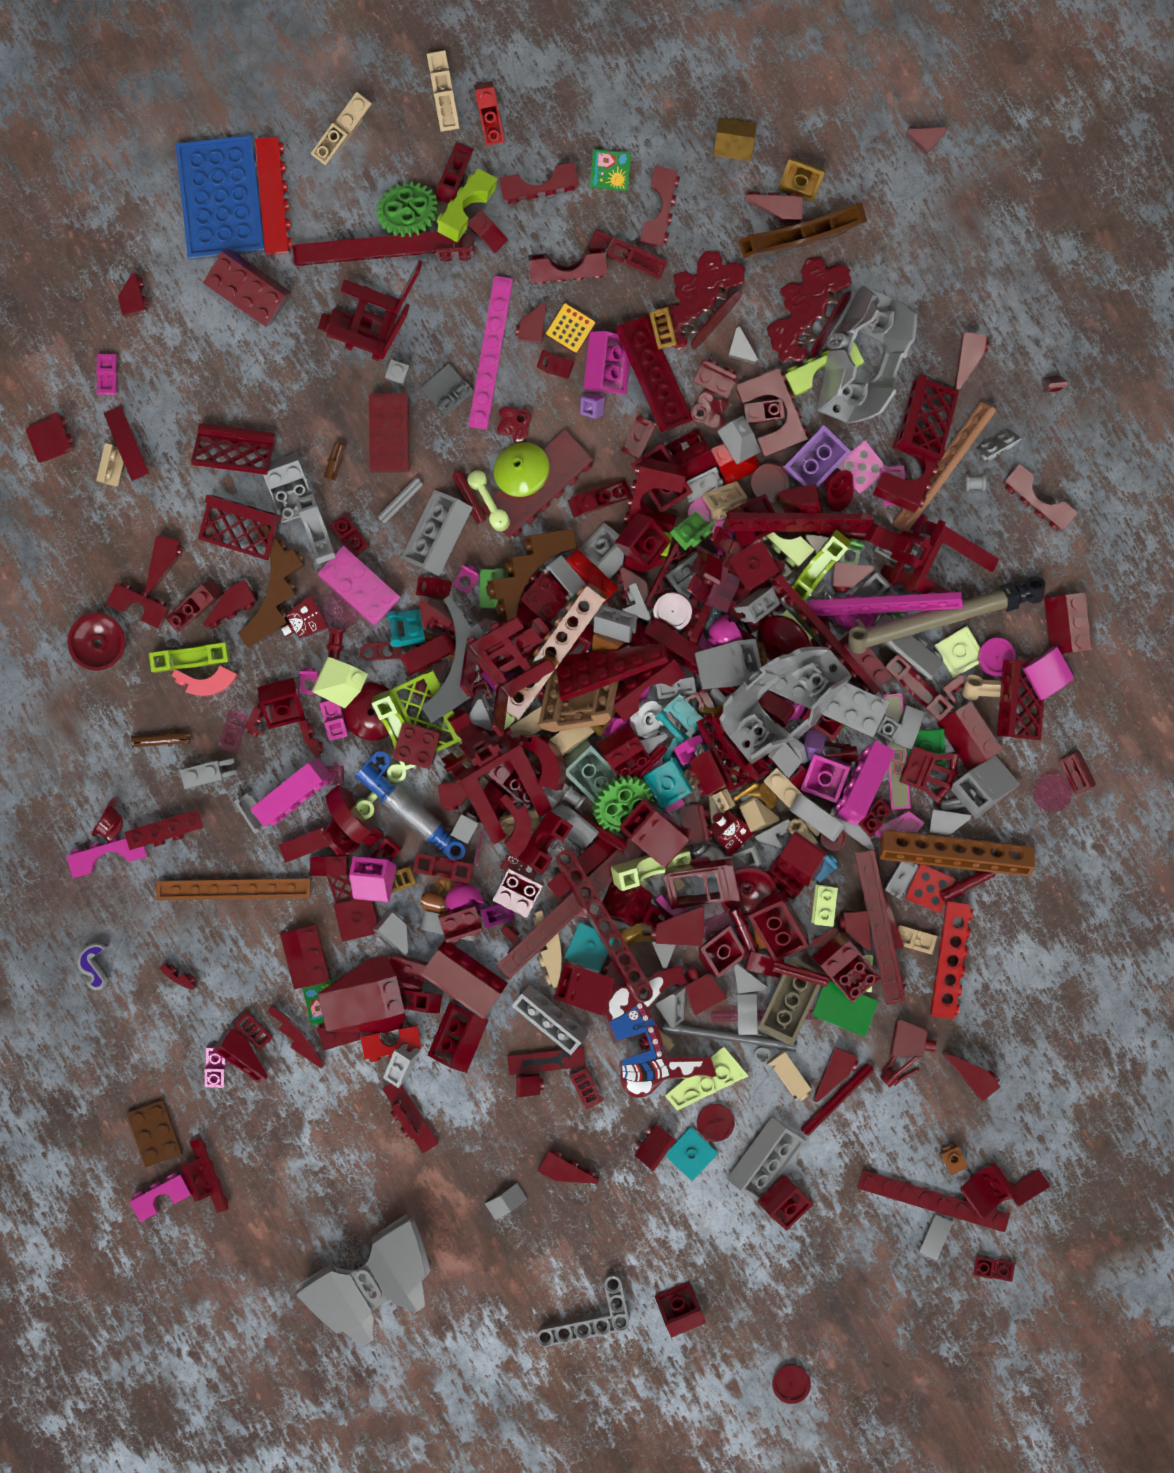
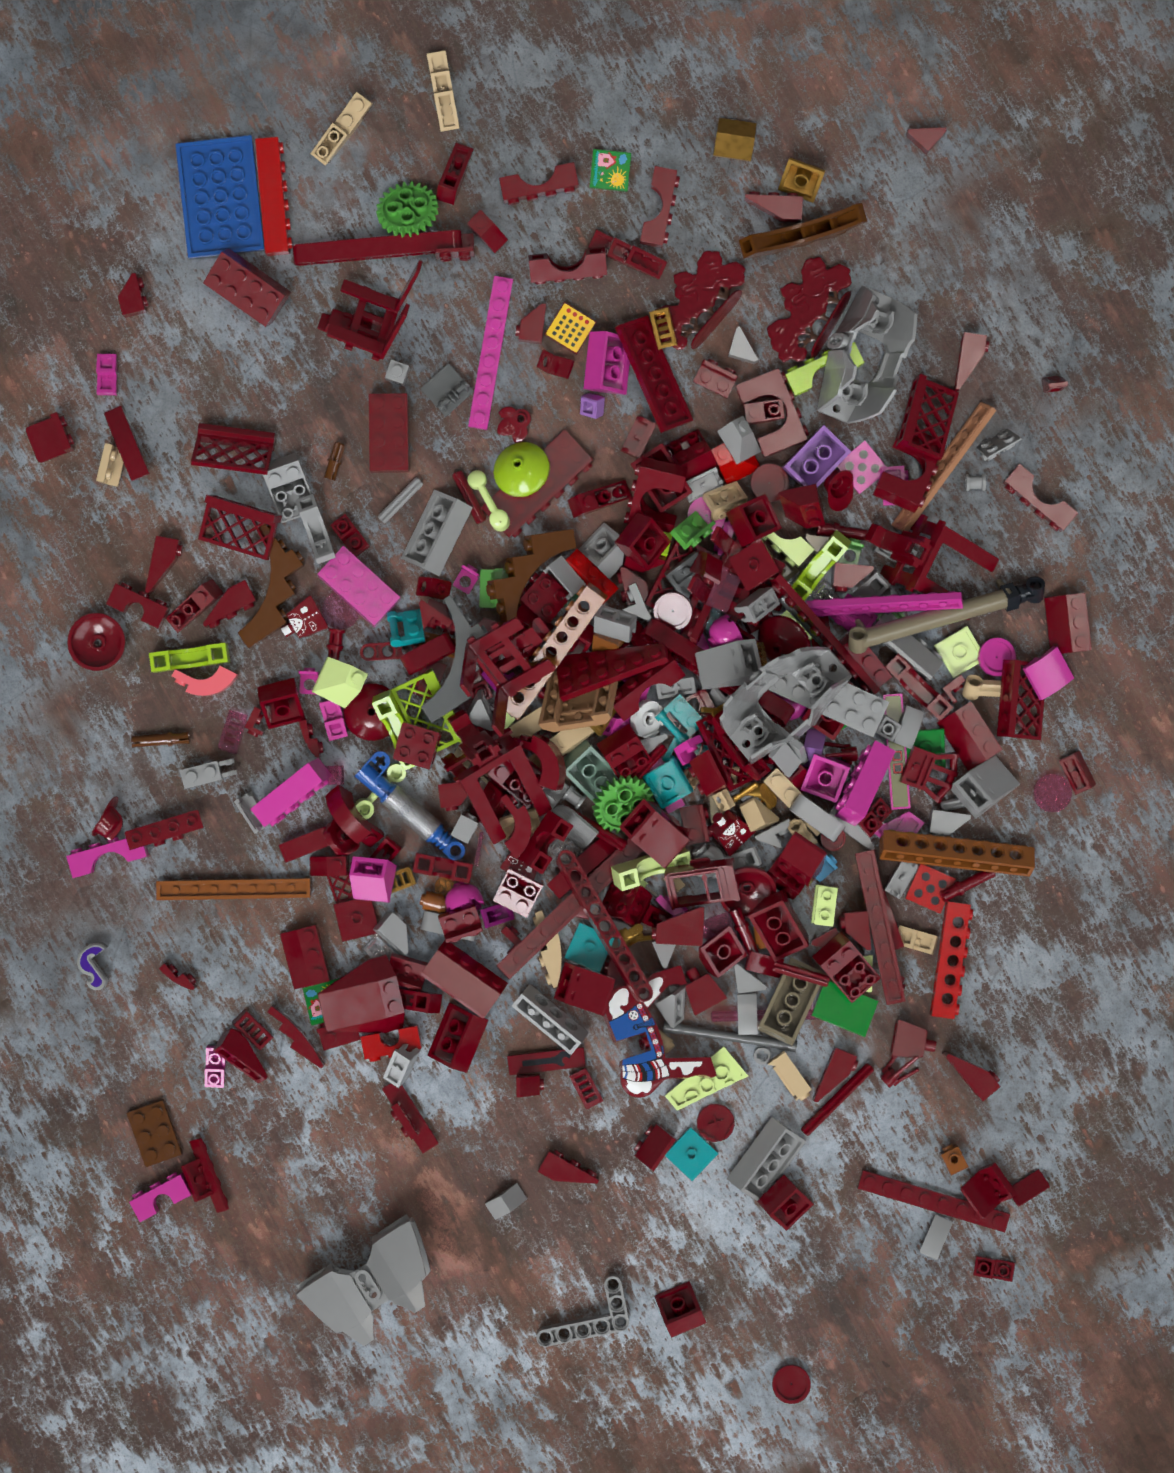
lime arch [437,168,498,242] -> none
red slope [474,81,505,146] -> none
dark red plate [691,390,728,428] -> none
dark red plate [723,512,874,532] -> none

